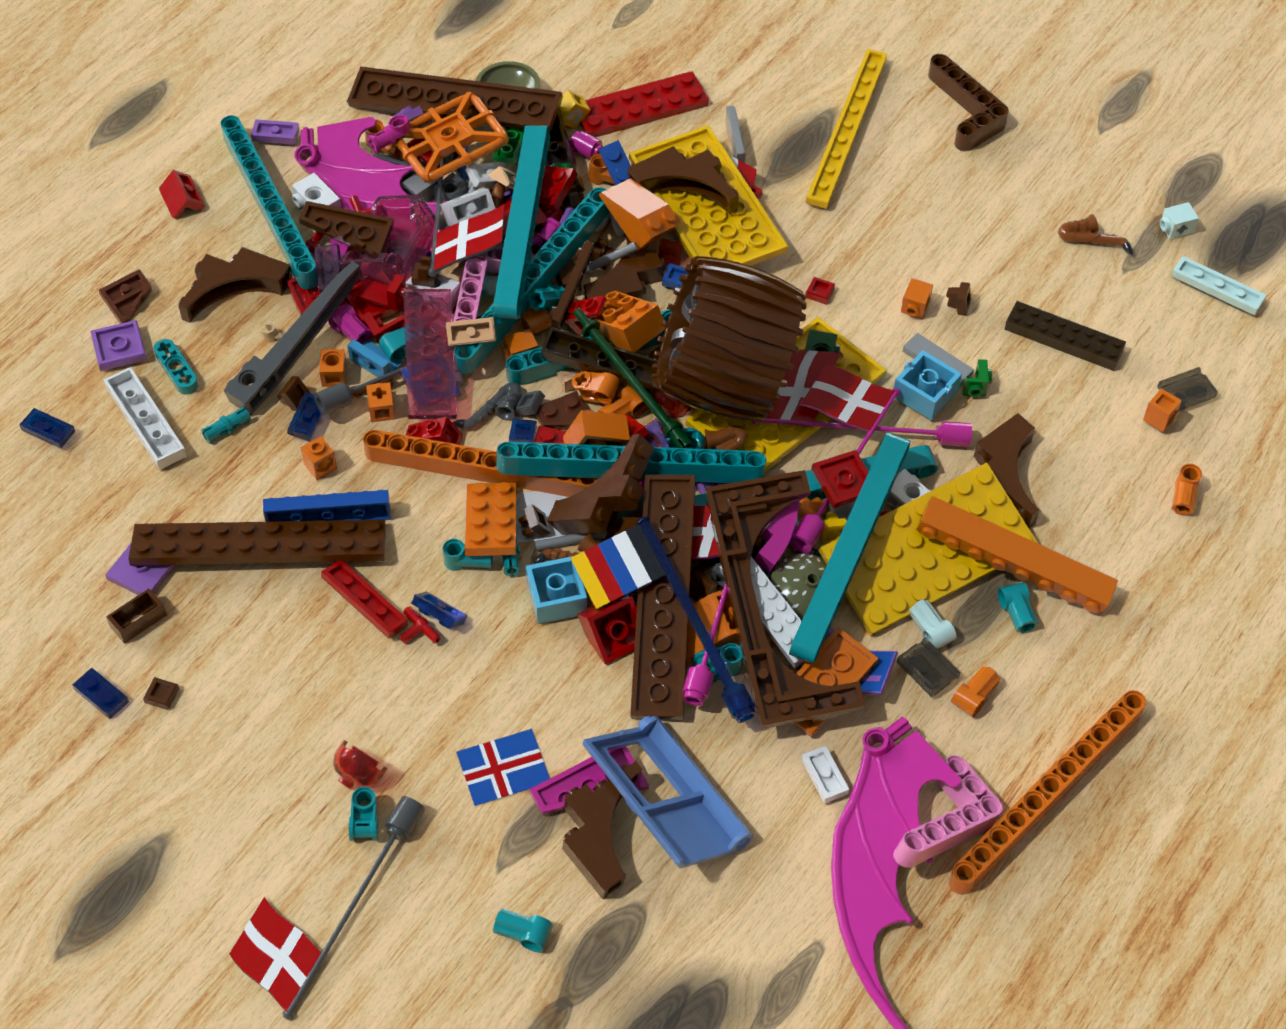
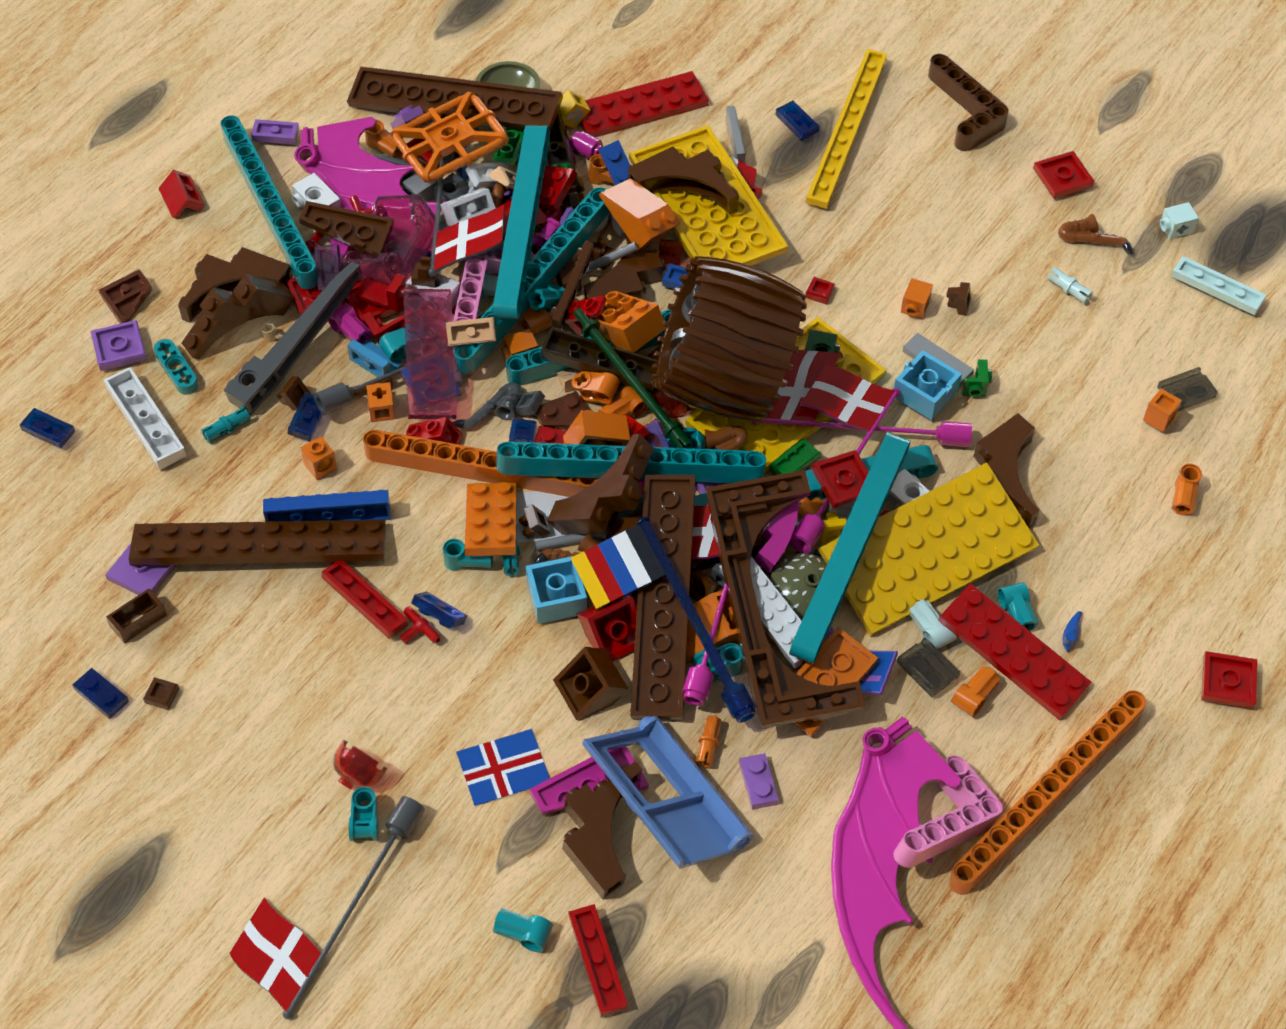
orange brick [319,349,347,387] -> none
dark pink connector [367,115,410,154] -> none
white plate [801,746,849,804] -> none
orange brick [916,496,1118,614] -> none
dark brown piece [1004,301,1126,371] -> none
none -> reddish brown arch [181,274,296,359]
none -> reddish brown slope [553,646,629,721]
none -> red plate [568,904,628,1017]
none -> orange axle [695,715,721,768]
none -> medium lavender plate [739,753,779,810]
none -> green plate [769,439,821,475]
none -> clear blue plate [775,100,820,141]
none -> red plate [938,583,1091,720]
none -> red plate [1033,151,1094,199]
none -> light aqua pin [1047,267,1093,304]
none -> blue bar [1062,611,1083,652]
none -> red plate [1201,651,1258,709]

